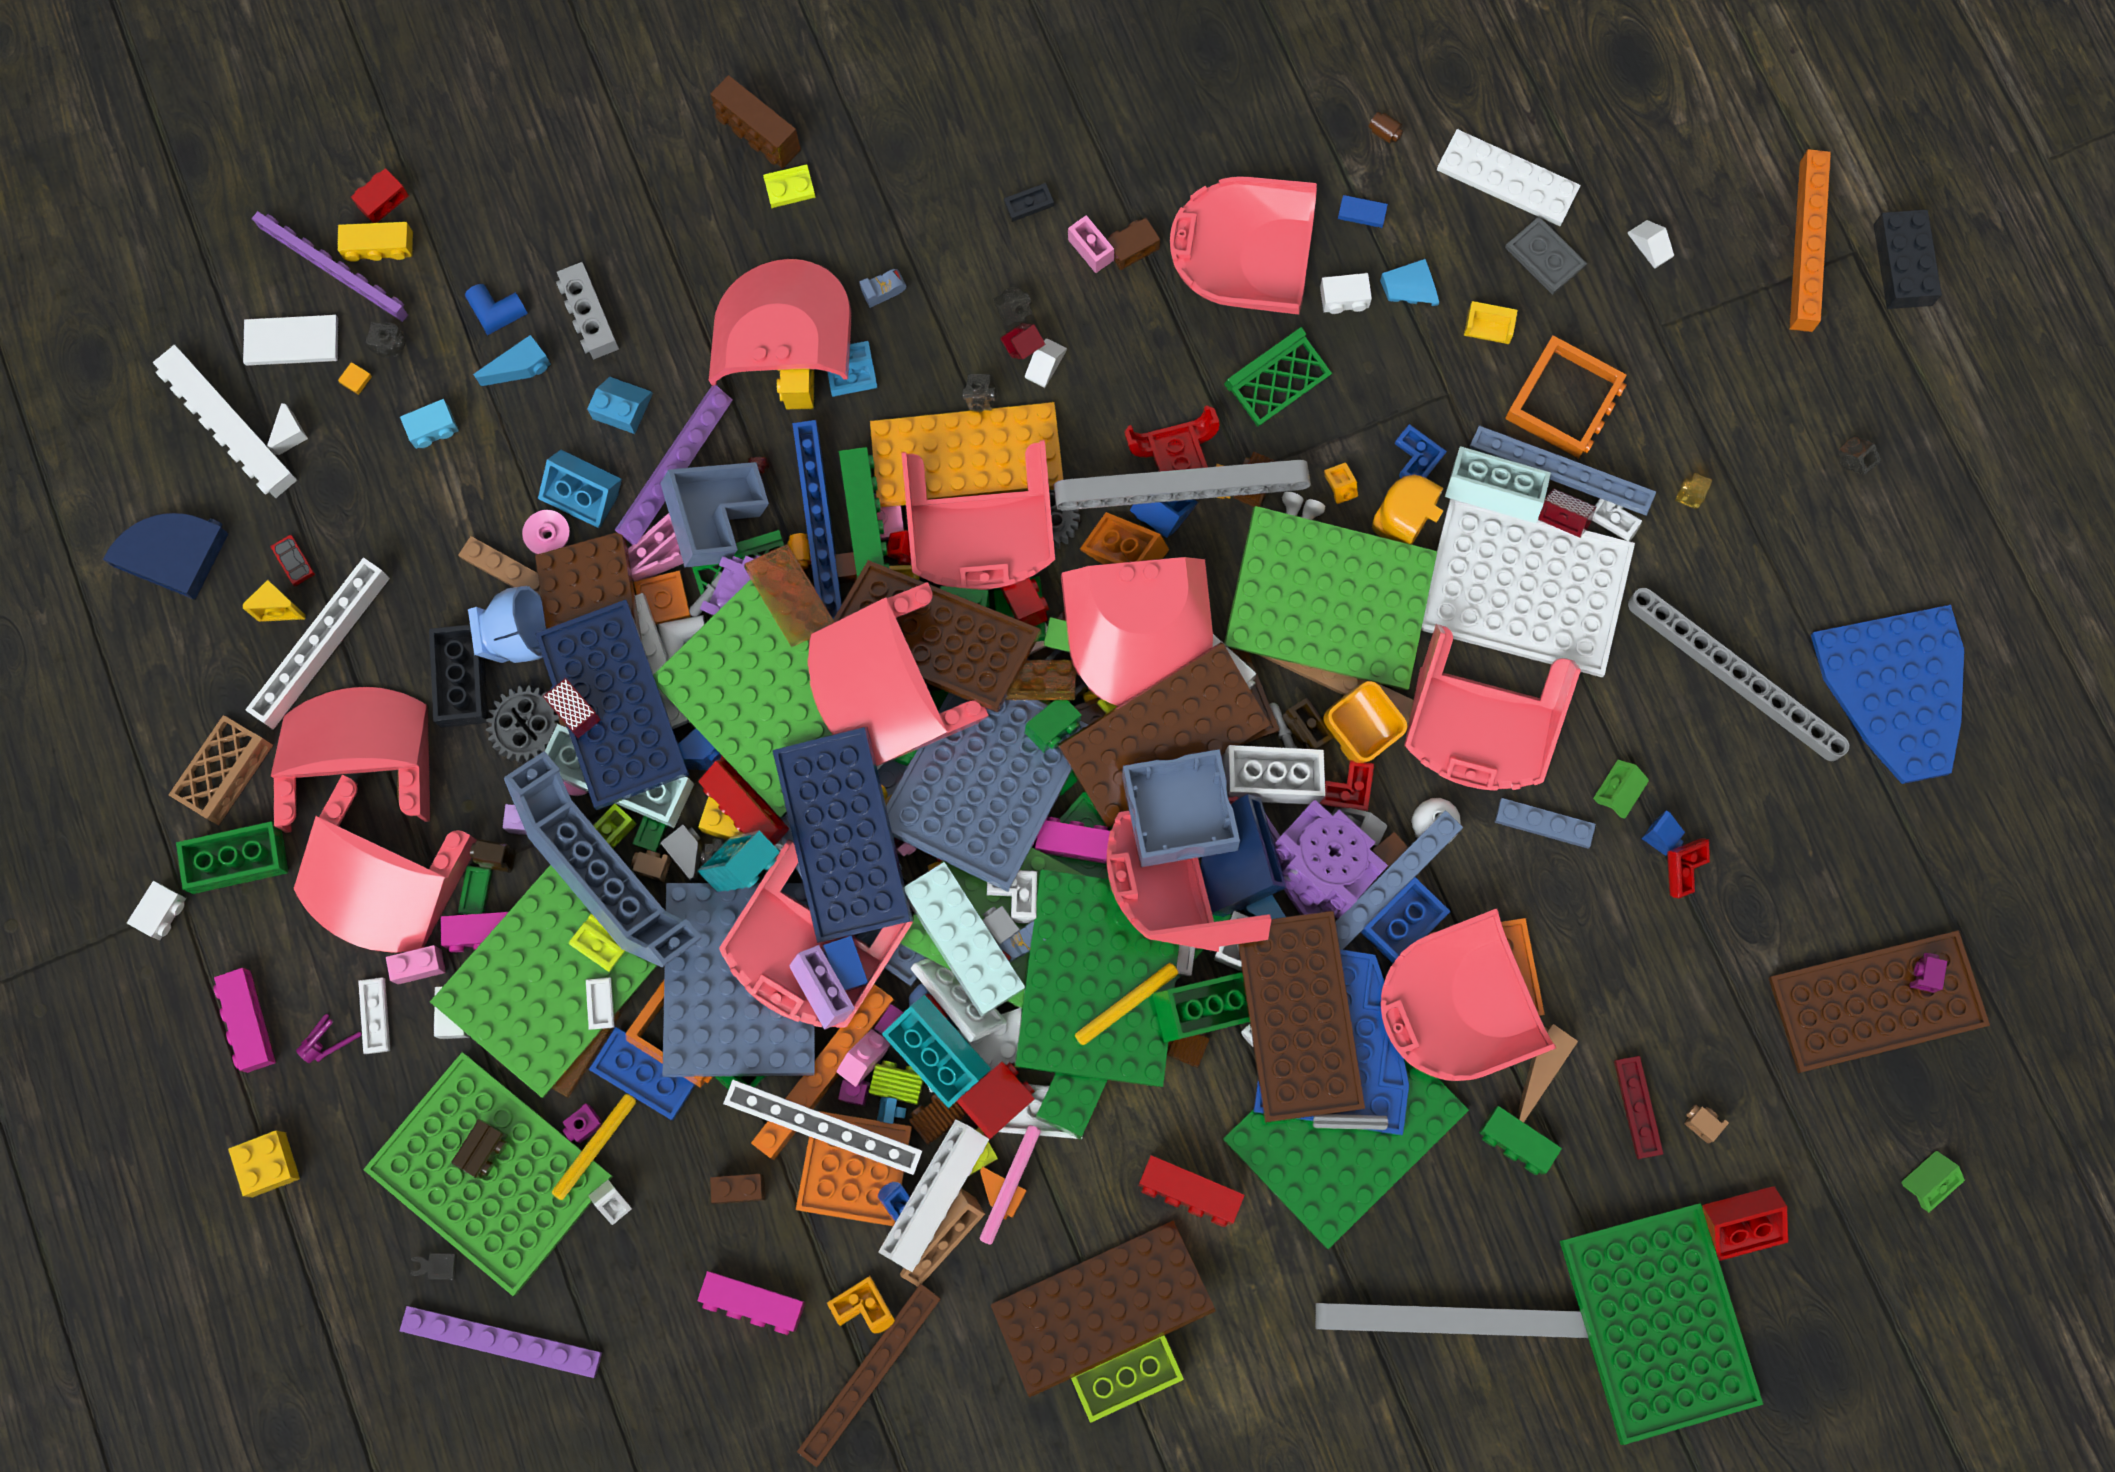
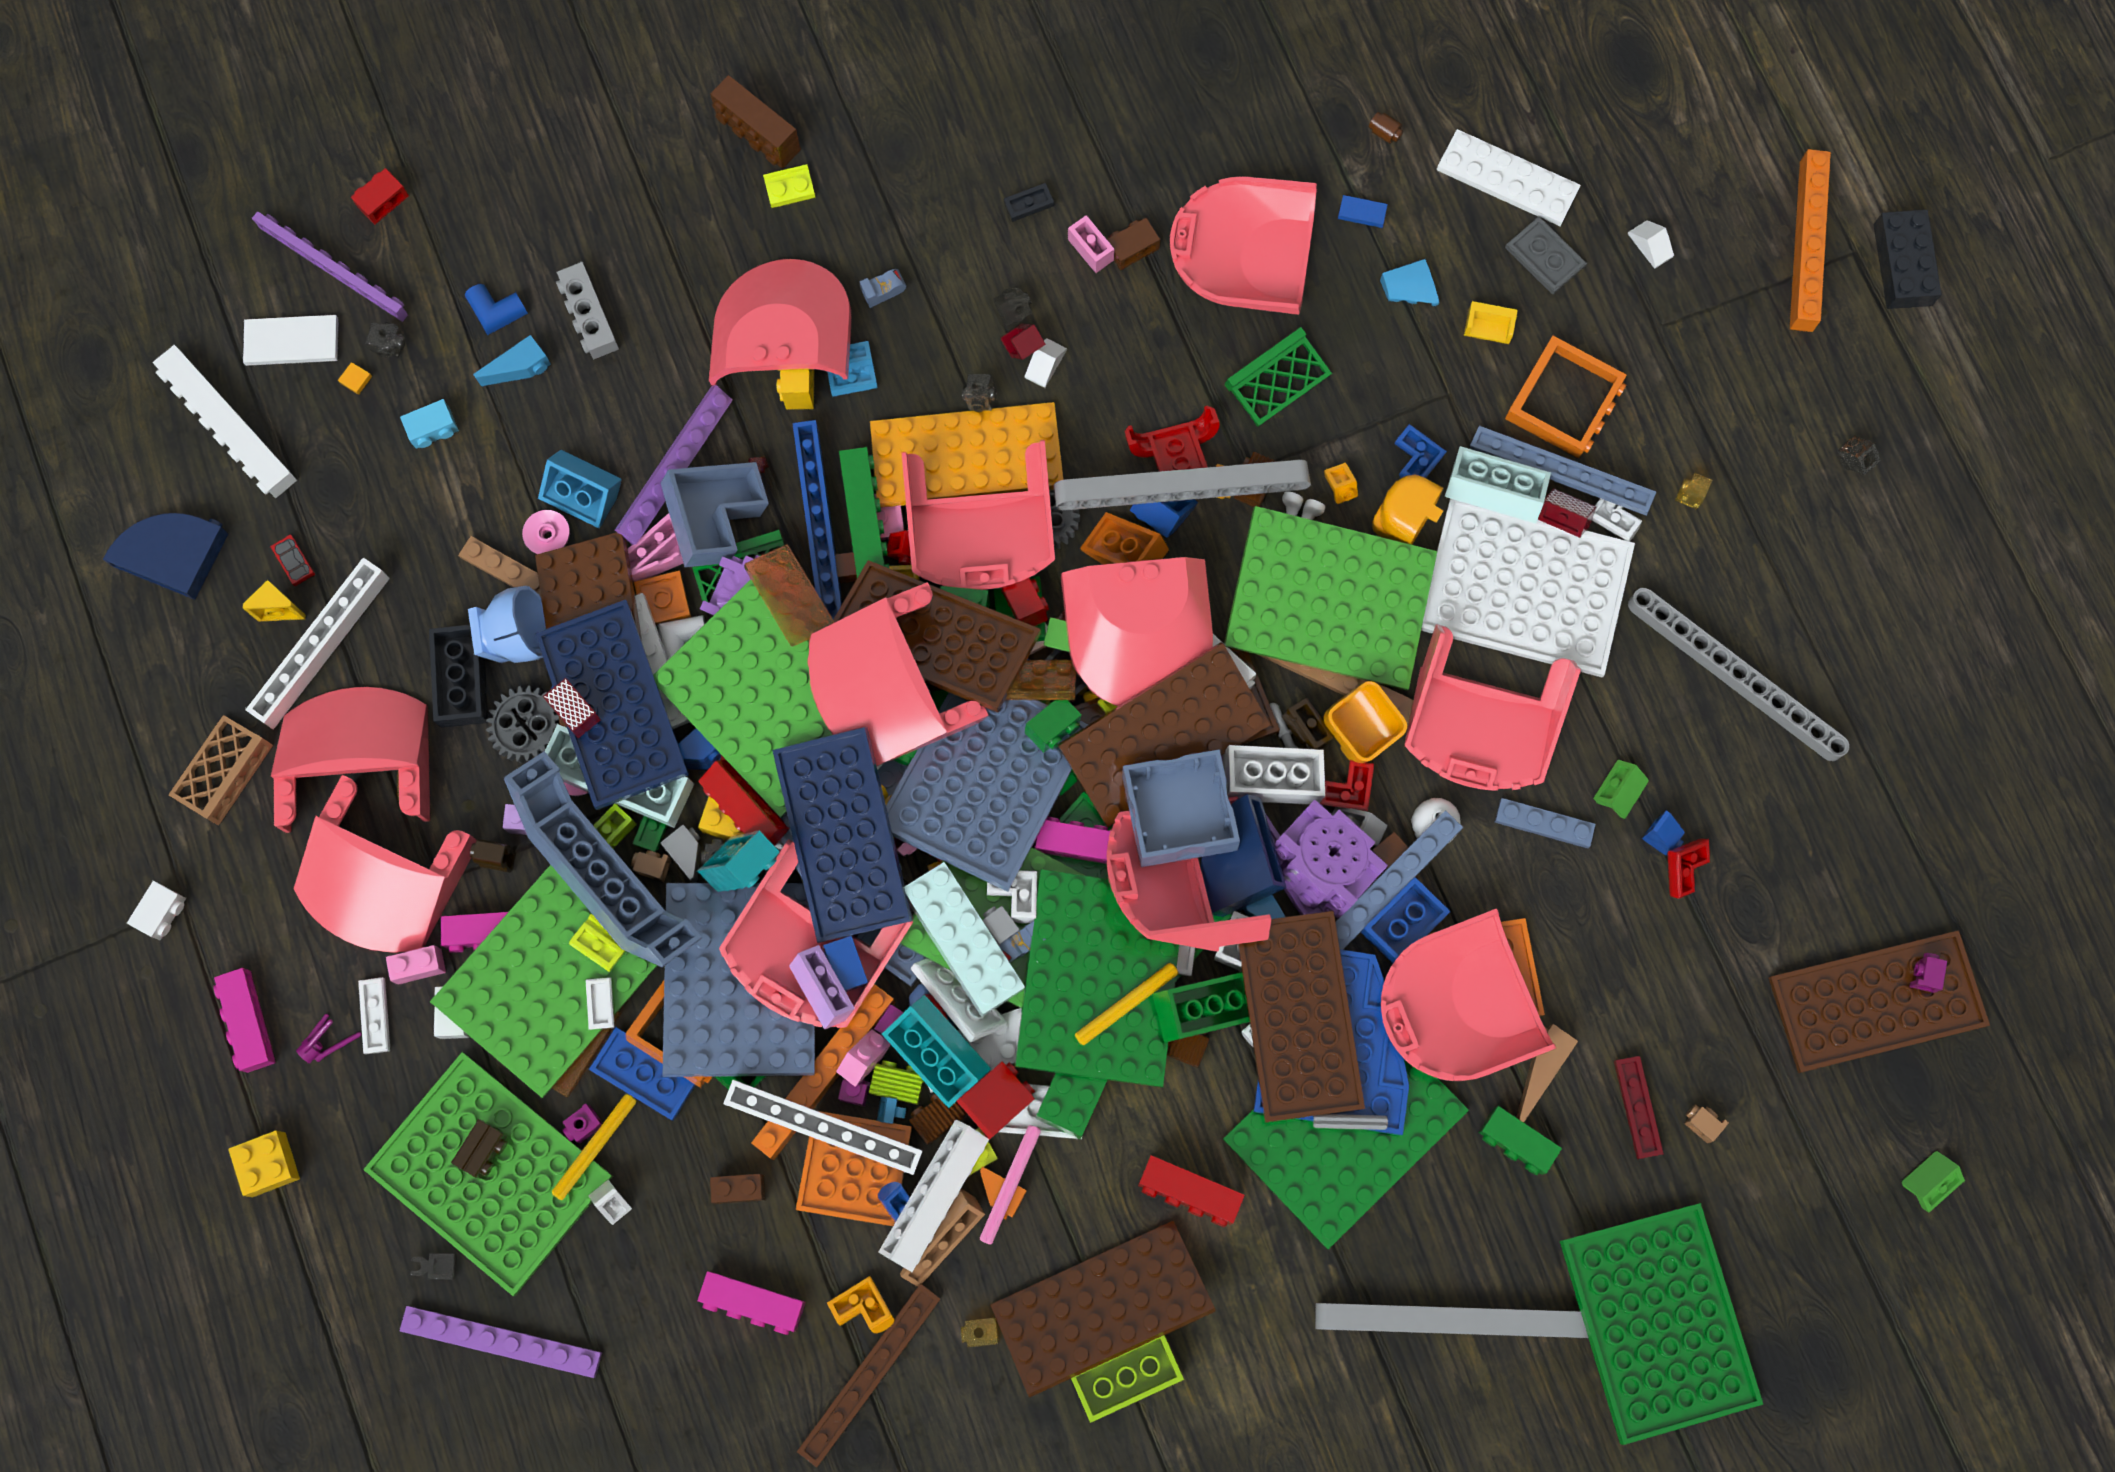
green brick [176,822,288,894] -> none
white slope [267,403,308,455] -> none
yellow brick [338,222,413,262] -> none
green tile [458,866,493,915] -> none
dark azure slope [587,377,653,434] -> none
light grey piece [689,571,722,617] -> none
light orange brick [787,533,812,570] -> none
white brick [1320,273,1372,314] -> none
red slope [1702,1186,1788,1261] -> none
blue piece [1811,605,1964,784] -> none
none -> clear yellow brick [961,1318,999,1347]

